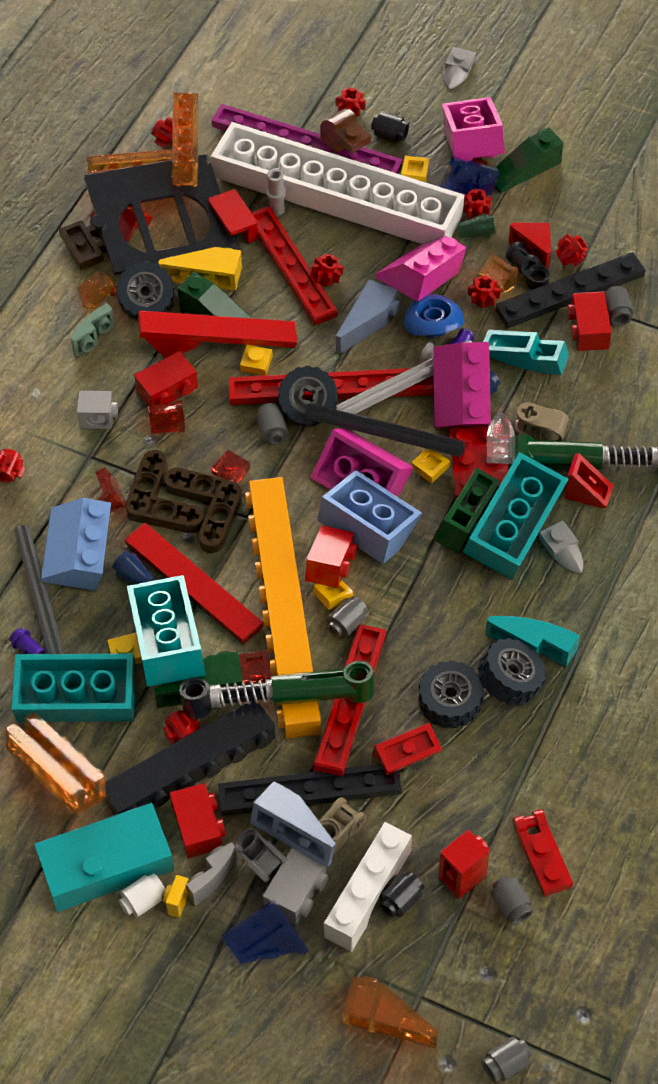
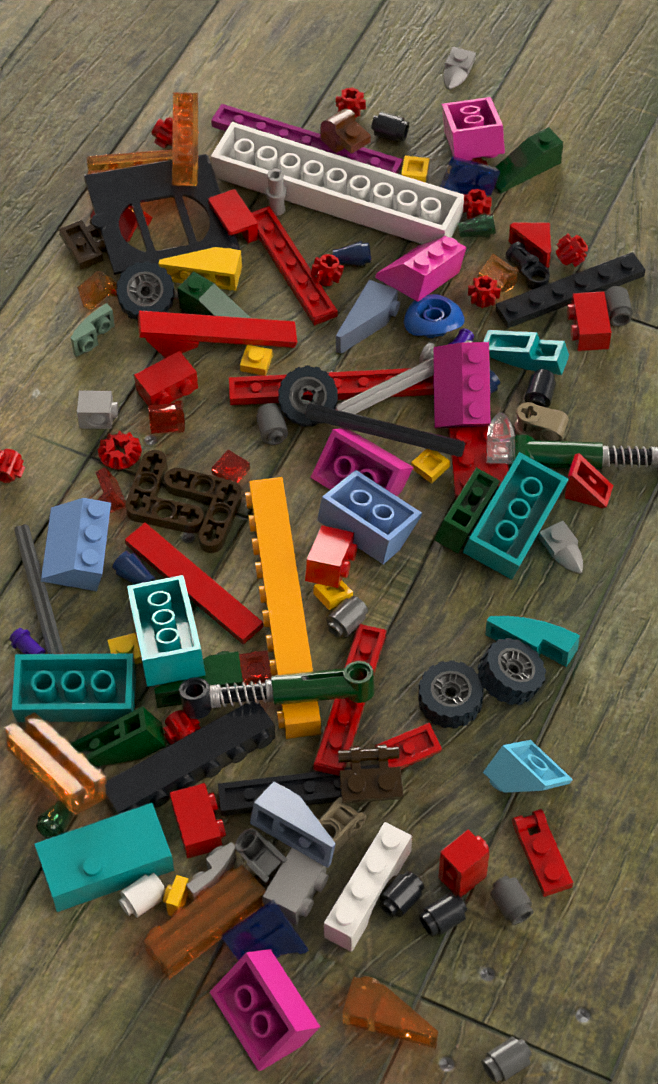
none -> clear green cone [36,794,77,839]
none -> dark green slope [68,706,166,770]
none -> red gear [98,430,142,469]
none -> clear orange brick [144,864,266,979]
none -> dark pink slope [210,949,320,1071]
none -> dark blue cone [333,241,371,266]
none -> dark brown plate [338,744,403,803]
none -> black brick [419,893,467,937]
none -> medium azure slope [483,740,573,793]
none -> black brick [524,369,556,408]

